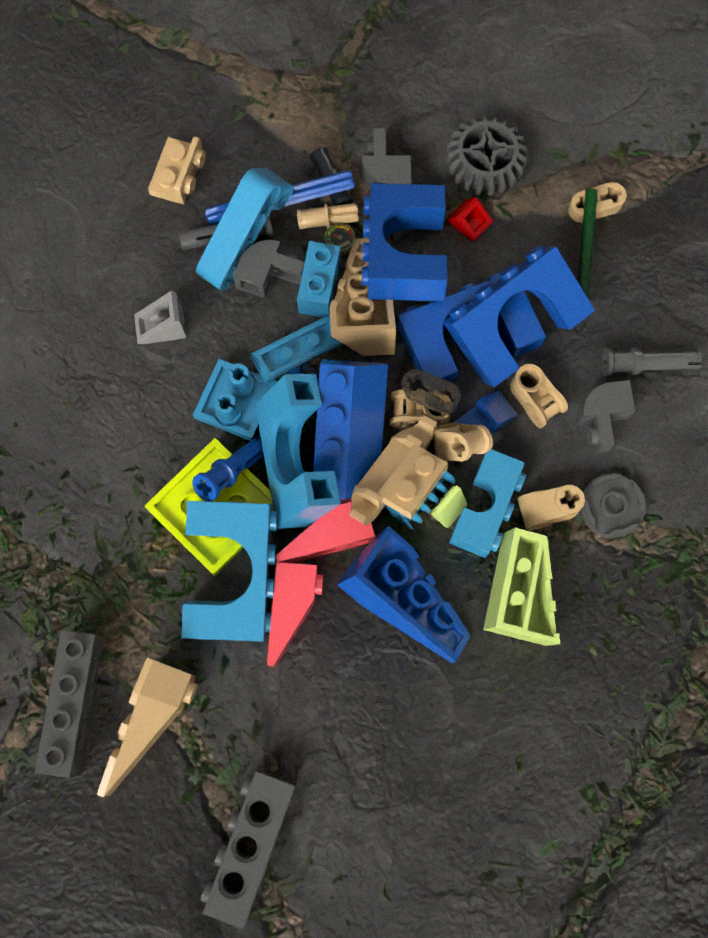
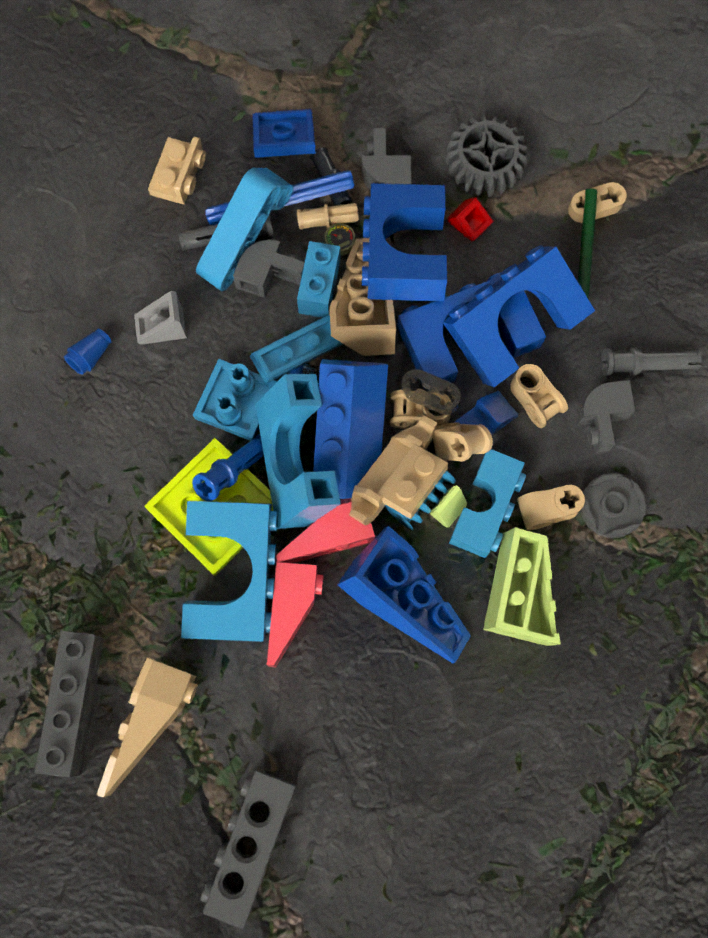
none -> blue cone [64,328,112,375]
none -> blue tile [253,109,316,158]

